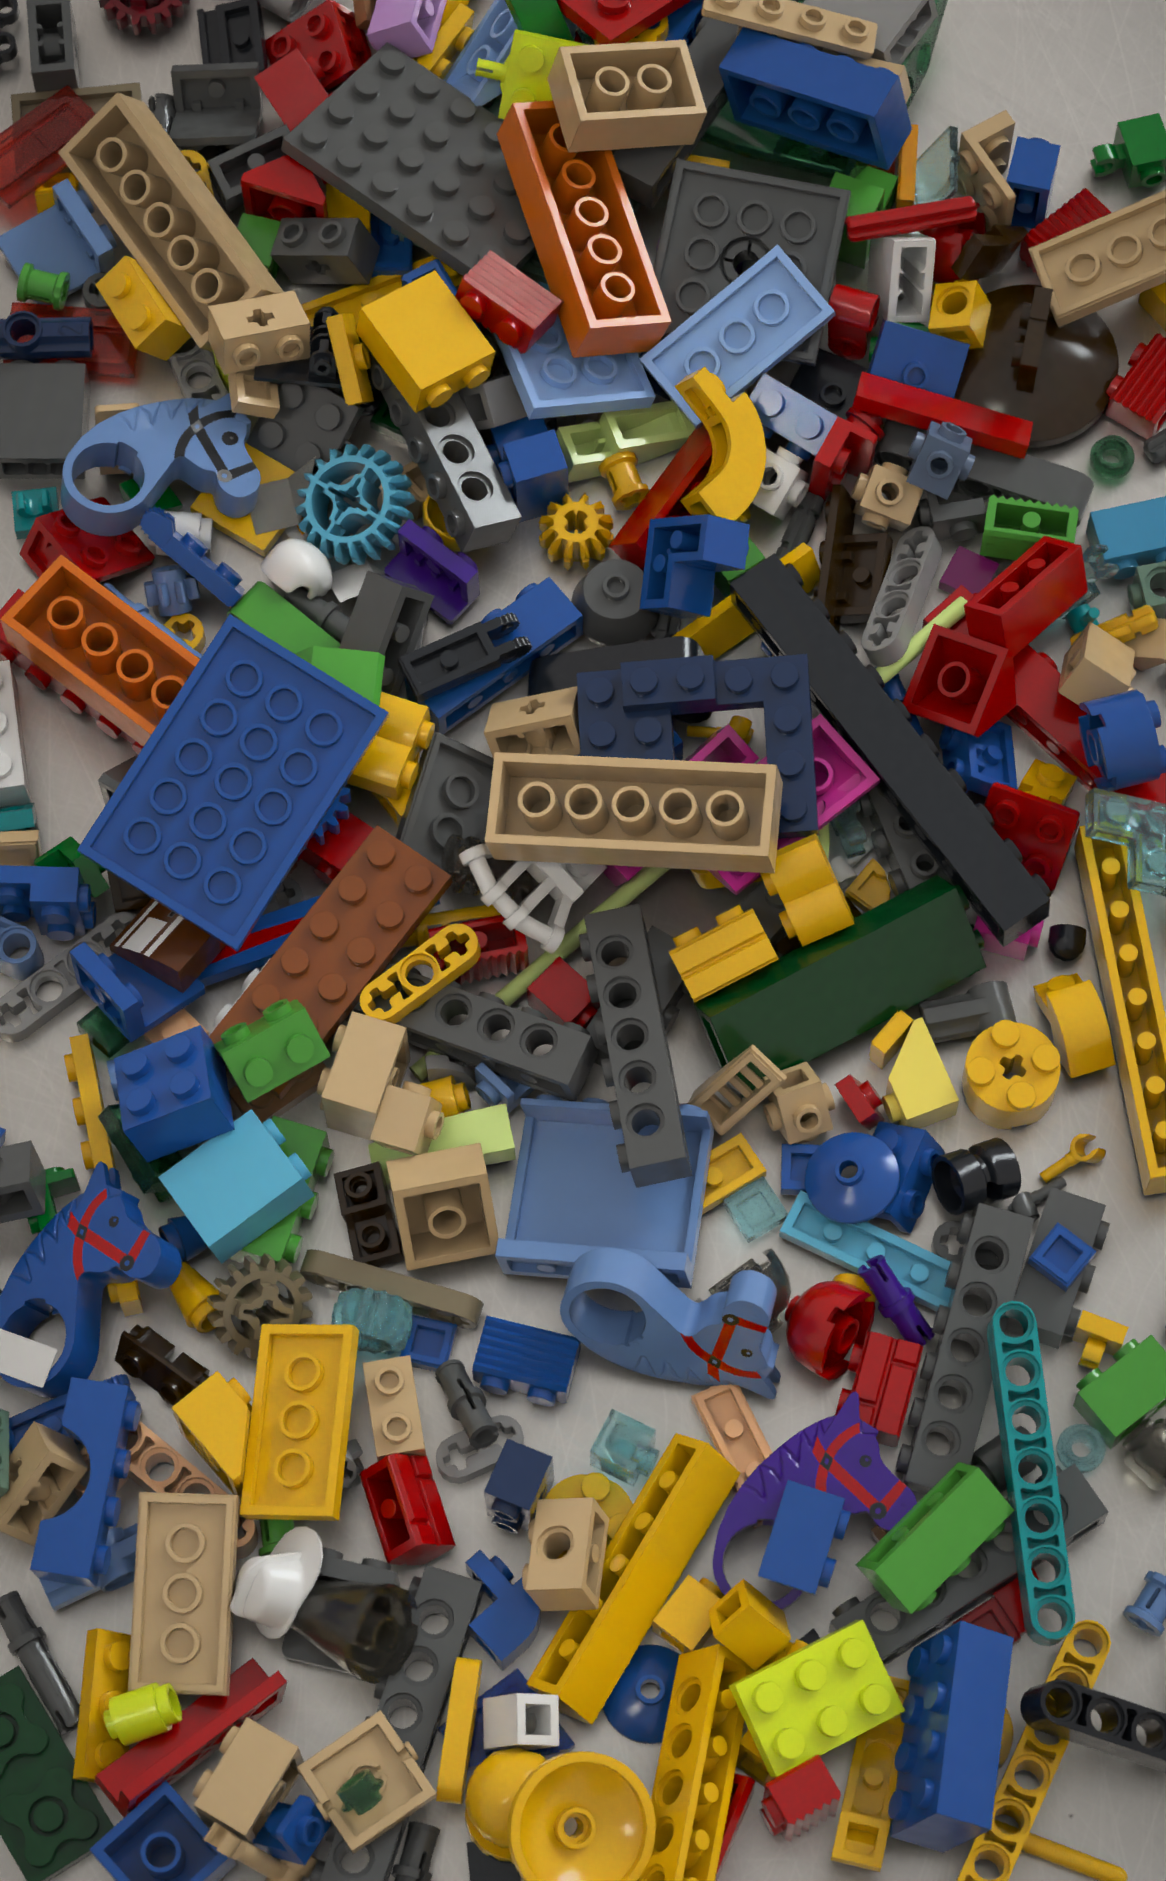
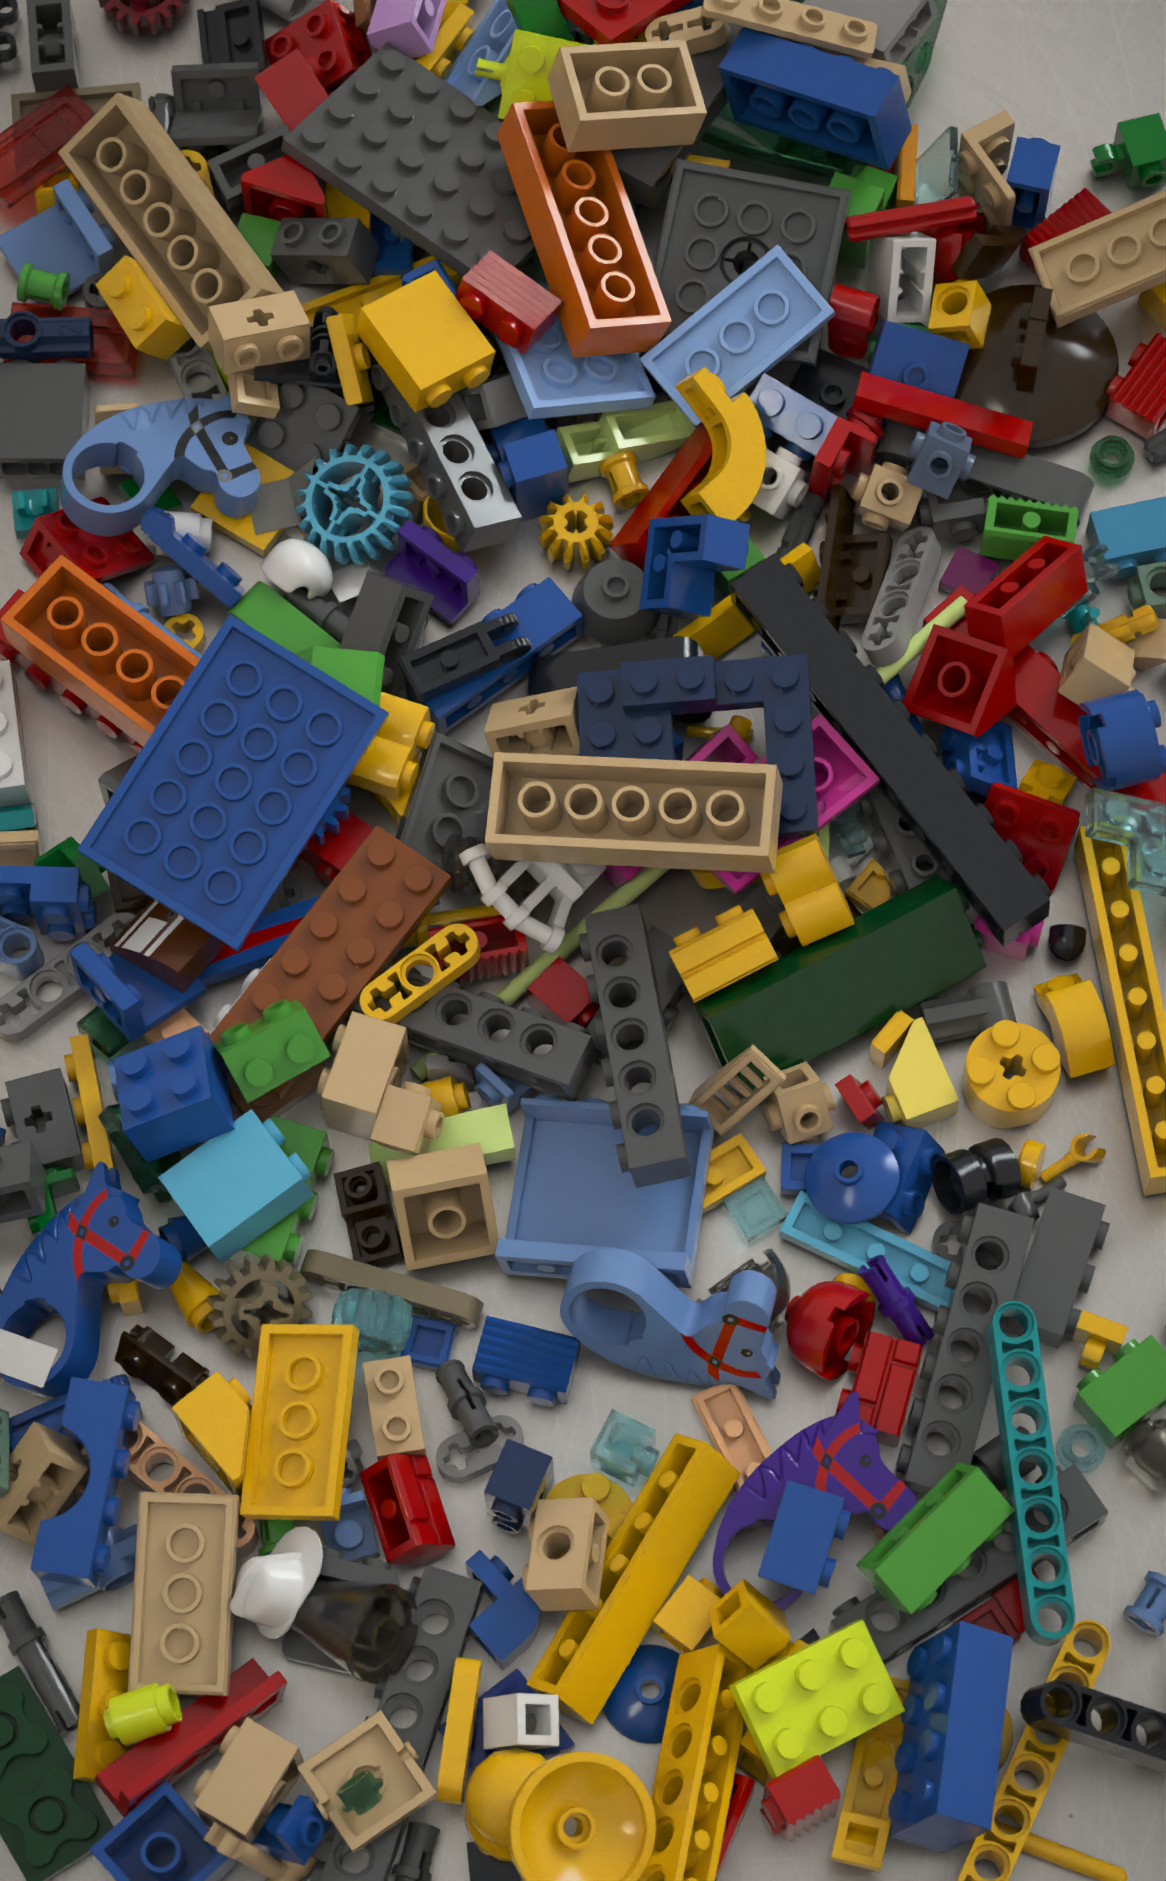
blue tile [1027,1223,1096,1292] -> none
none -> dark grey brick [0,1068,86,1172]
none -> medium blue bracket [320,1488,380,1563]
none -> tan beam [645,6,730,55]
none -> yellow tile [1017,1139,1046,1189]

